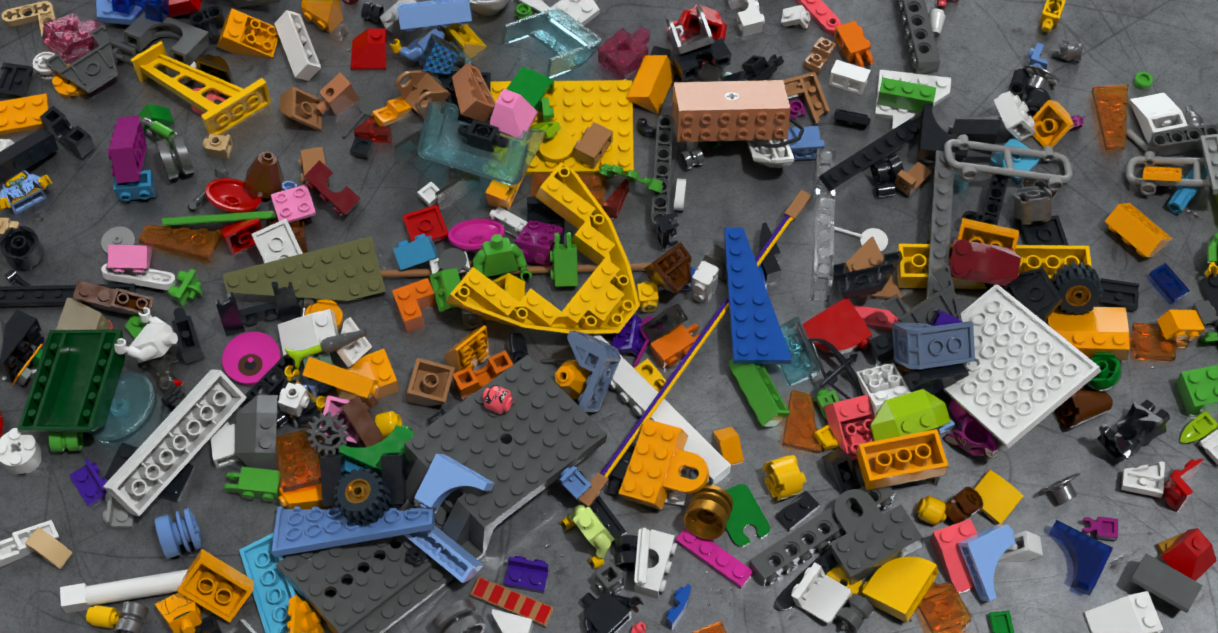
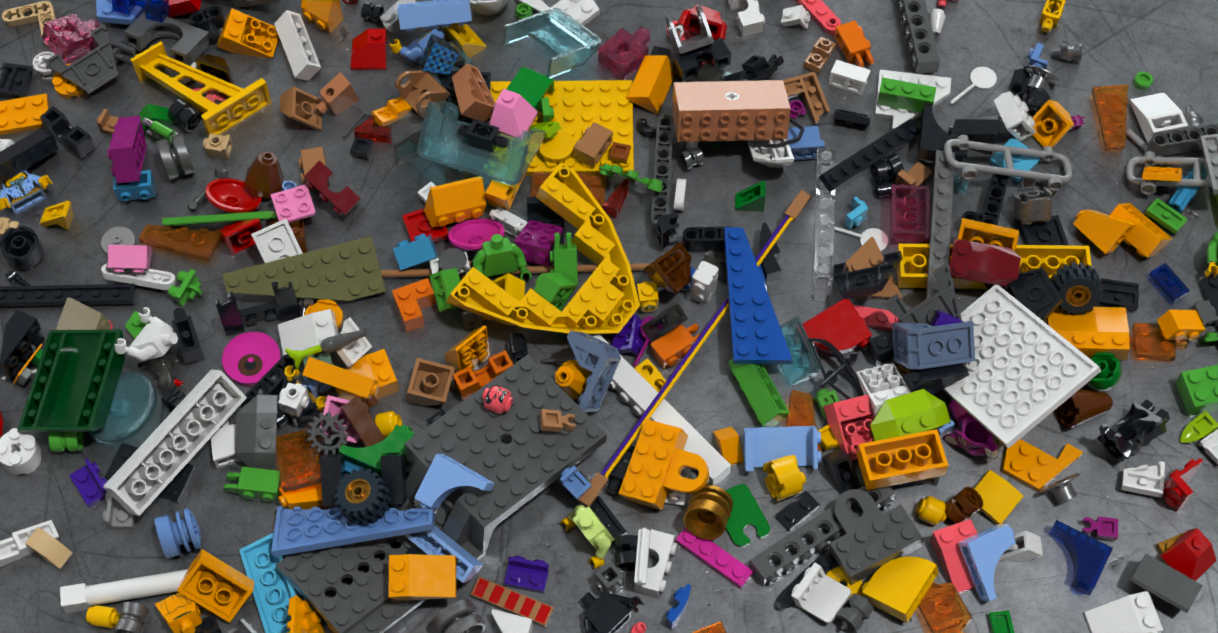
reddish brown slope [73,280,154,316] -> none
none -> yellow slope [39,201,74,230]
none -> medium nougat bracket [97,109,119,135]
none -> black wheel [168,98,202,132]
none -> light orange slope [389,554,456,601]
none -> light orange slope [424,176,487,228]
none -> bright green brick [533,272,577,311]
none -> medium nougat plate [539,409,576,432]
none -> dark orange tile [609,142,631,164]
none -> black beam [682,227,725,252]
none -> green slope [735,181,766,212]
none -> light blue panel [743,426,821,471]
none -> medium azure bracket [845,196,868,230]
none -> clear pink brick [889,185,930,245]
none -> white piece [950,67,997,104]
none -> light orange wing [1002,439,1083,492]
none -> light orange slope [1073,209,1136,254]
none -> bright green plate [1145,198,1188,235]

